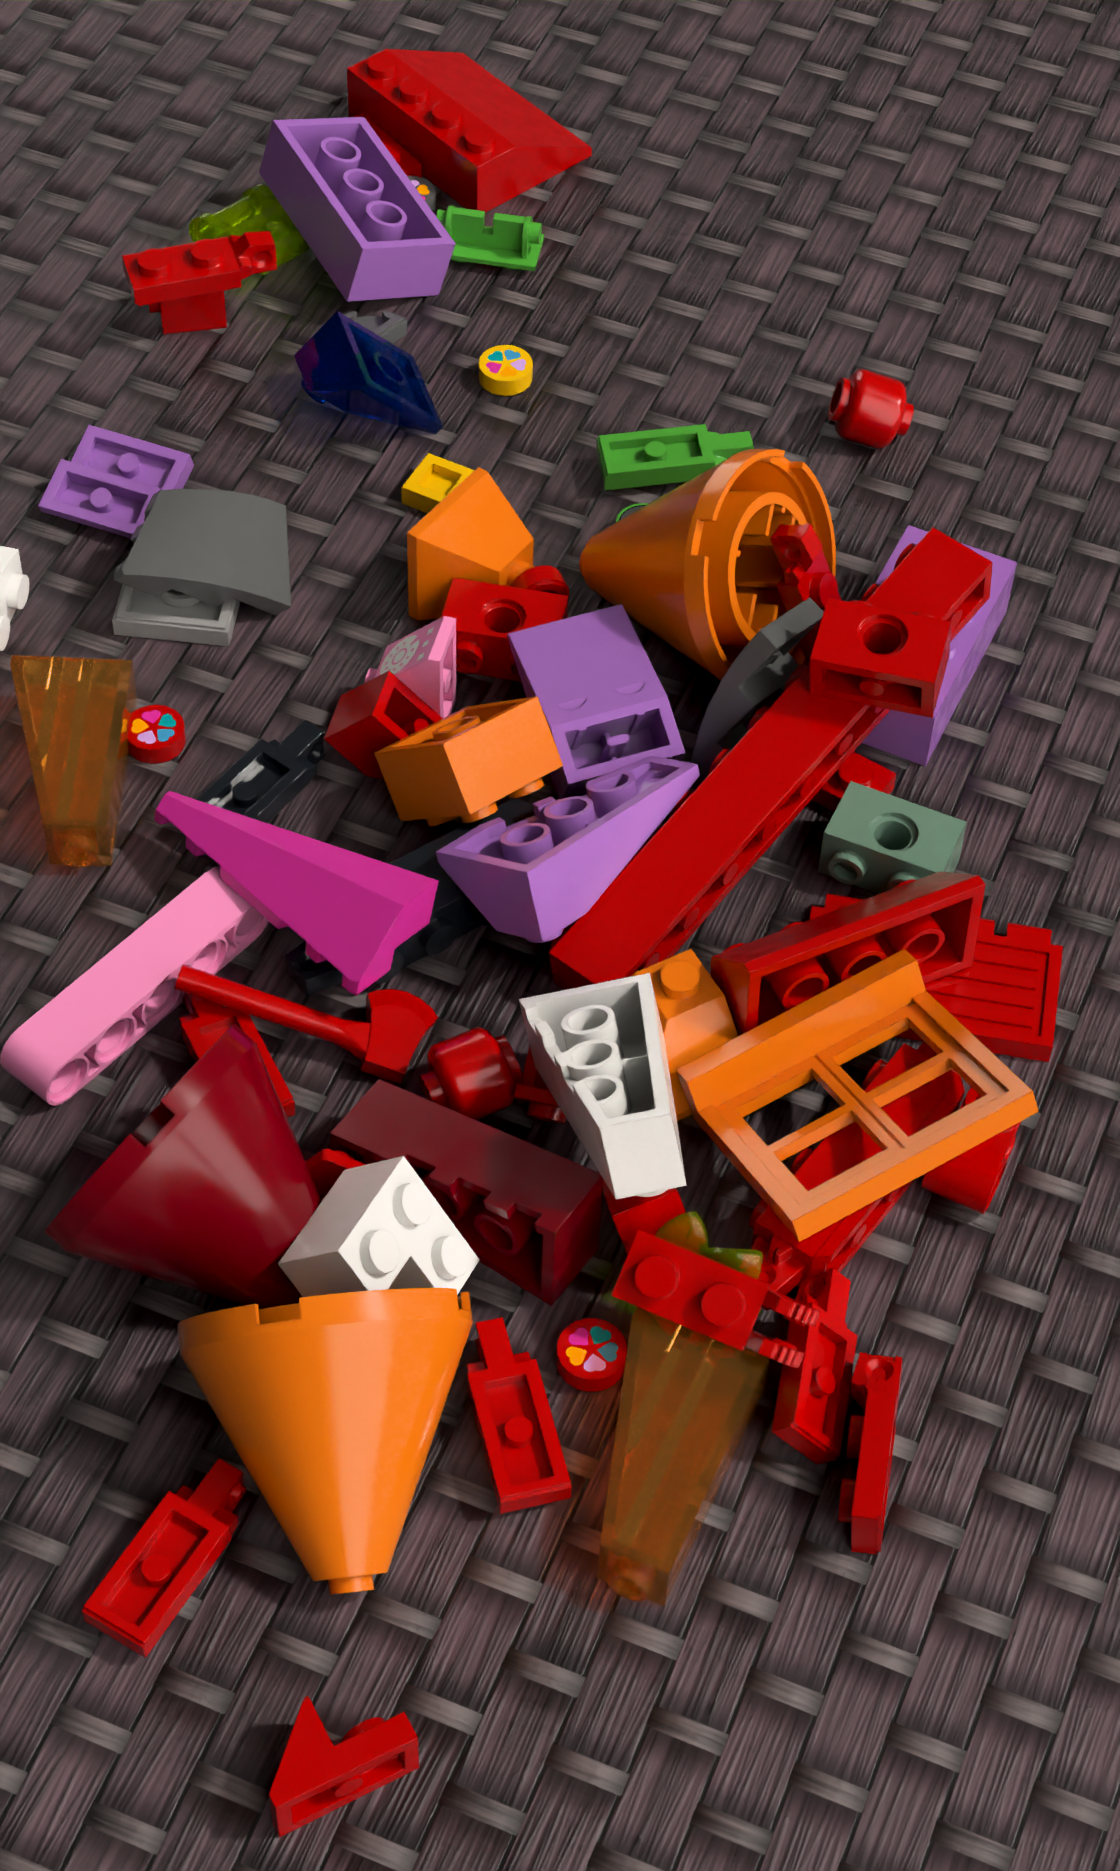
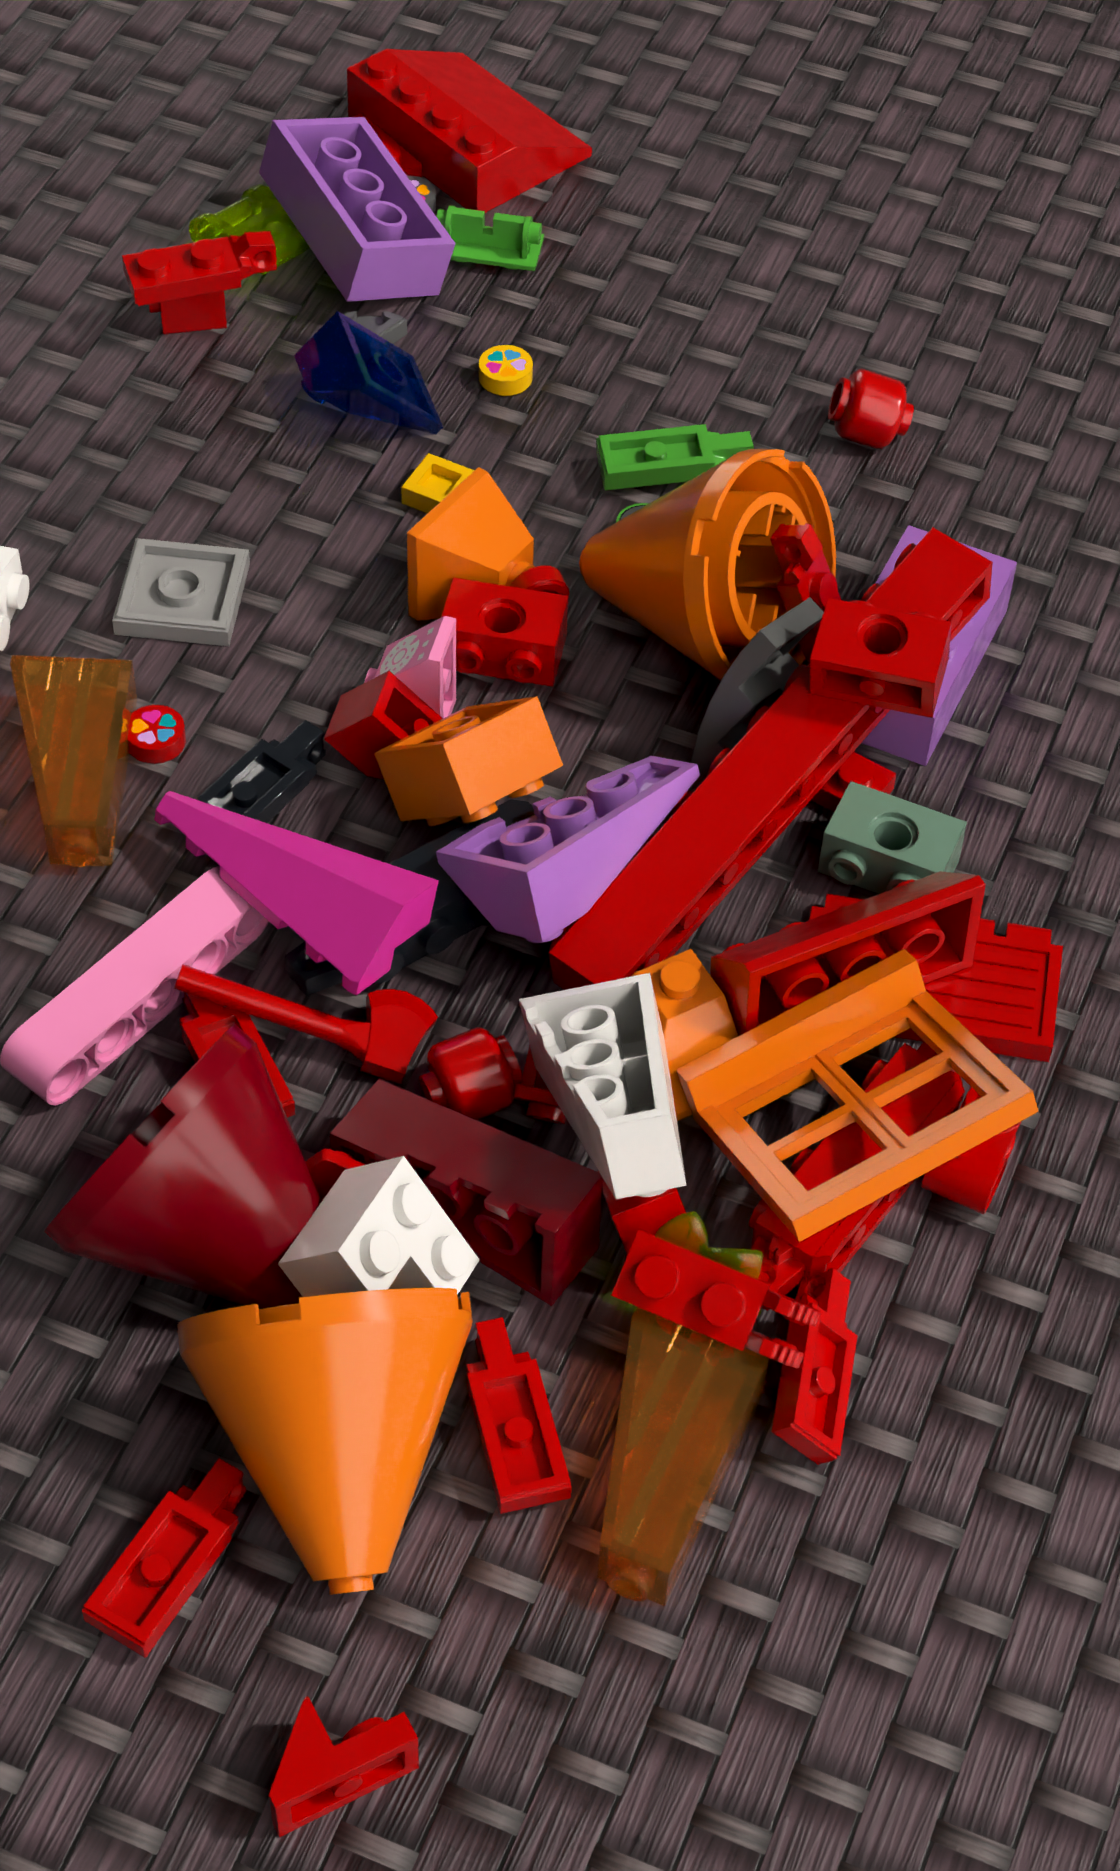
medium lavender slope [38,425,194,538] -> none
dark grey slope [114,489,291,616] -> none
medium lavender slope [507,604,685,800] -> none
red tile [556,1318,627,1392] -> none
red hinge [838,1352,902,1555] -> none

